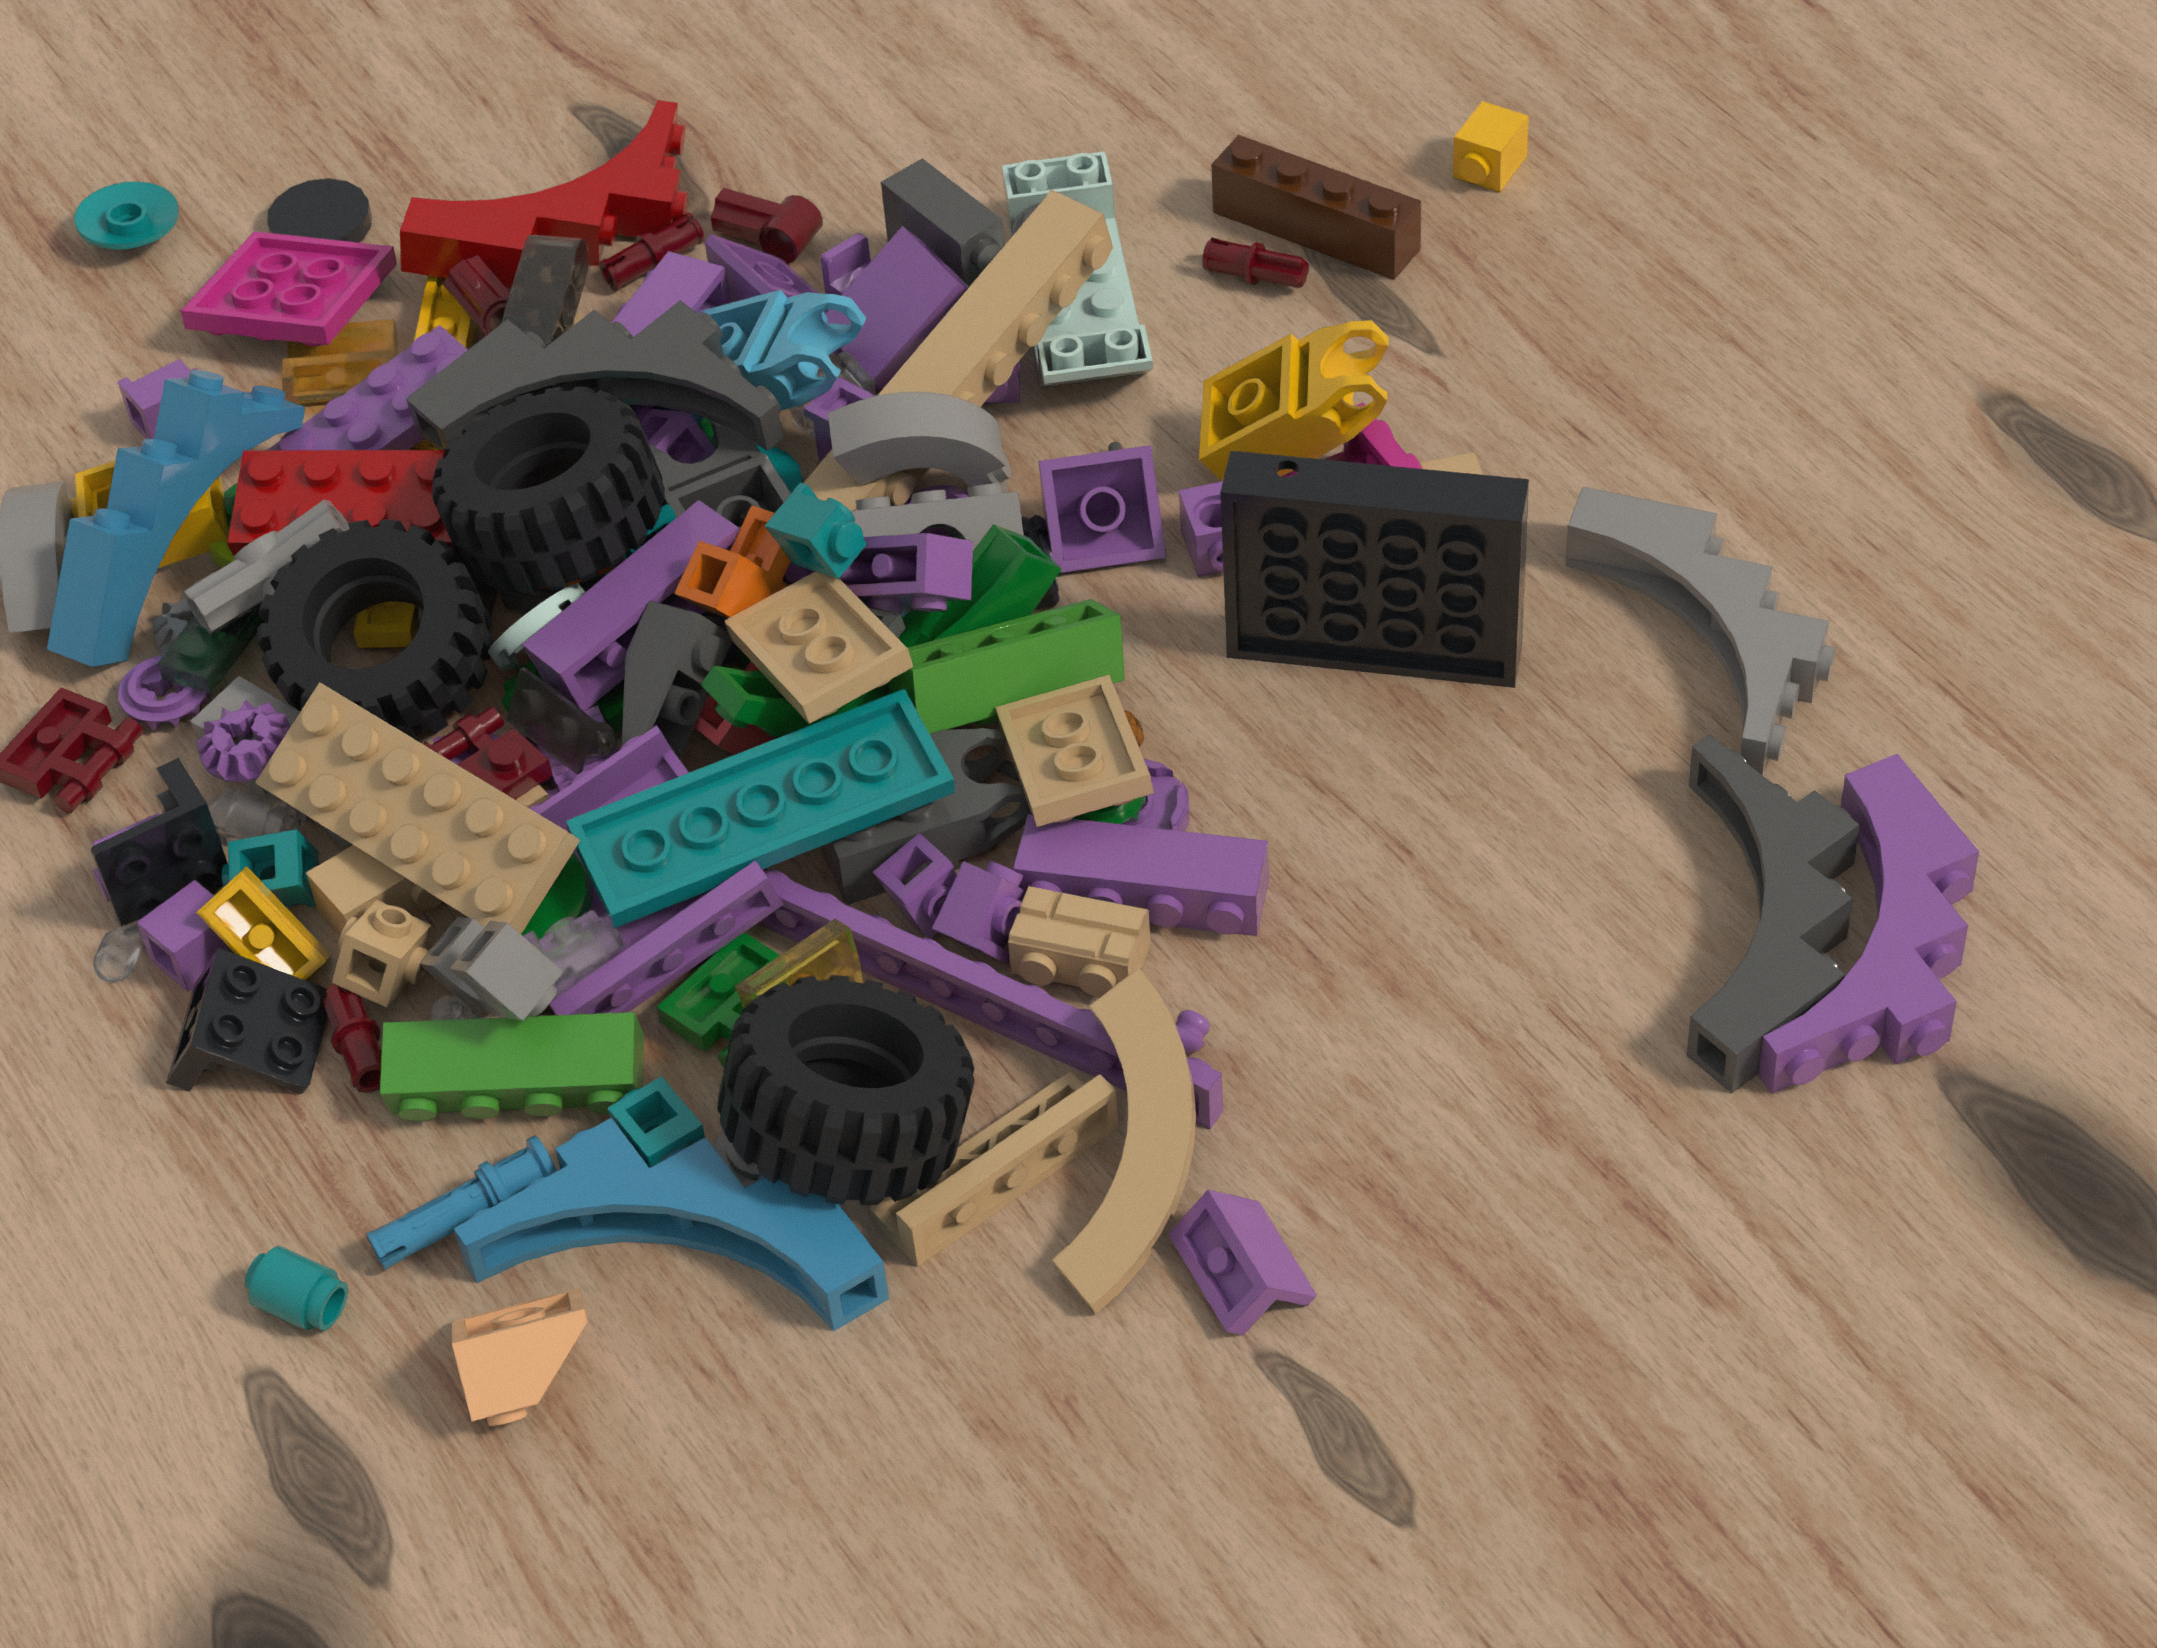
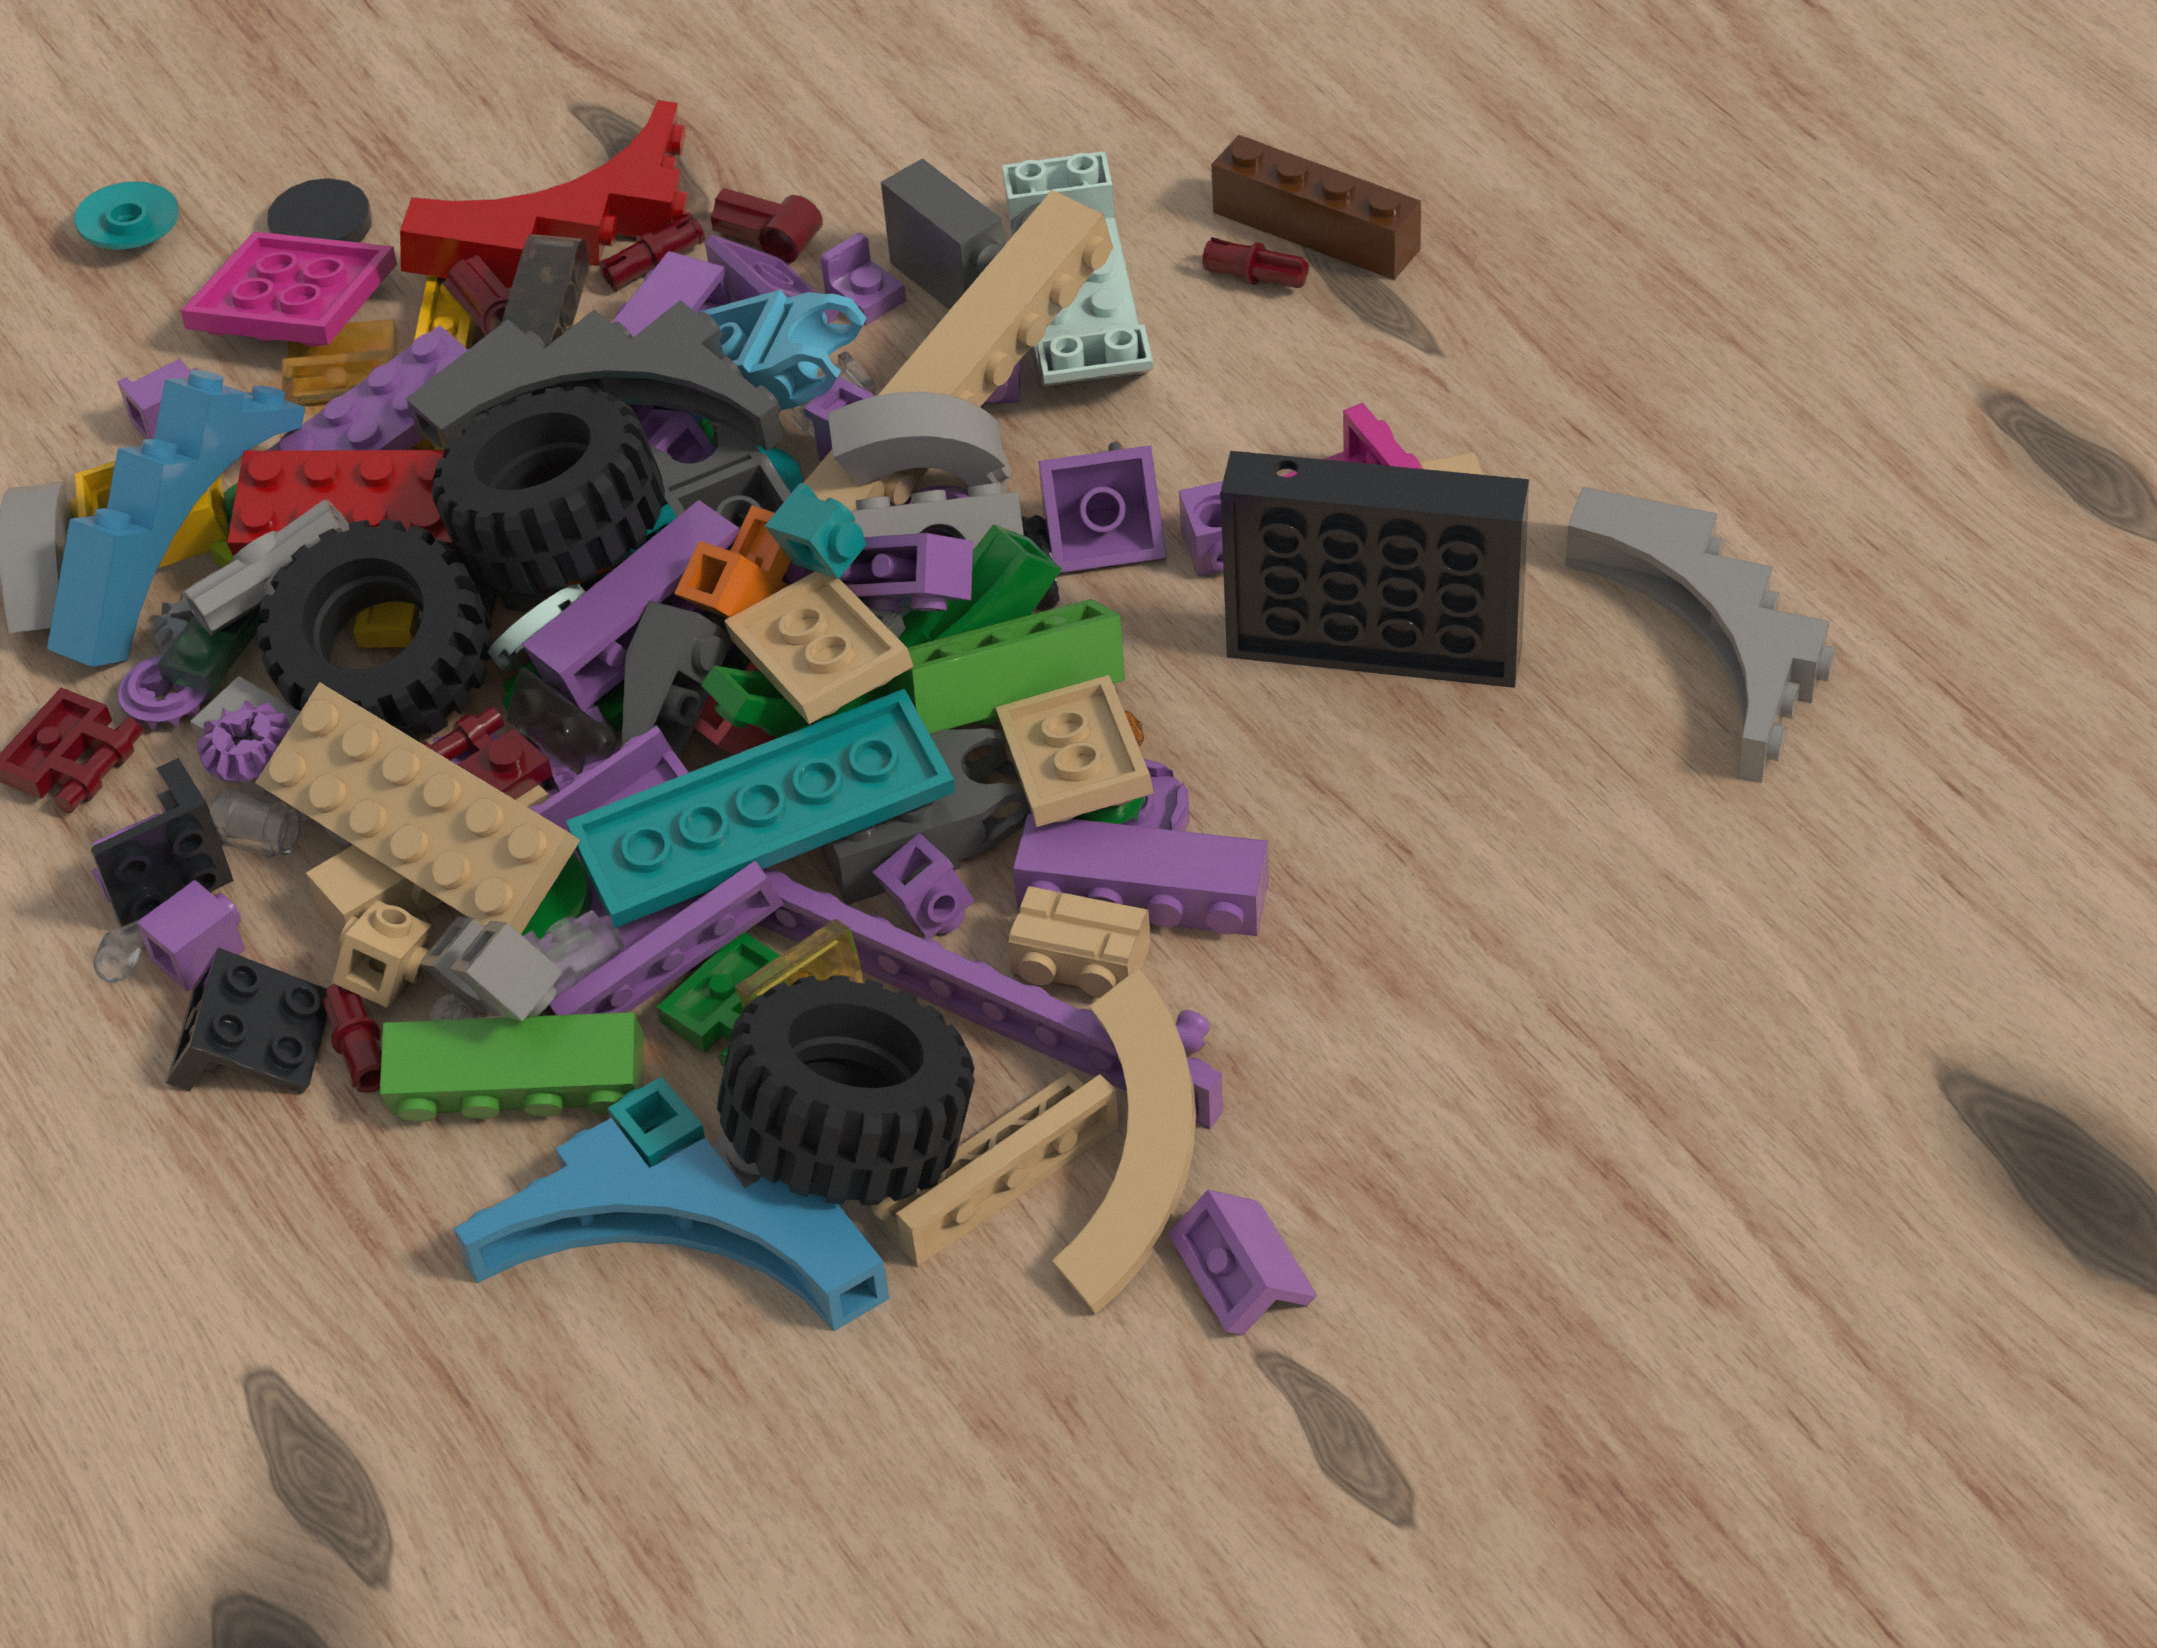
yellow slope [196,867,330,980] -> none
teal brick [222,829,319,907] -> none
teal brick [245,1246,348,1331] -> none
dark azure pin [366,1135,557,1270] -> none
light nougat slope [452,1287,588,1426] -> none
medium lavender brick [825,226,969,396] -> none
medium lavender brick [932,860,1026,964] -> none
yellow brick [1199,320,1389,481] -> none
yellow brick [1453,101,1529,192] -> none
dark grey arch [1687,735,1859,1093] -> none
medium lavender arch [1759,754,1979,1093] -> none

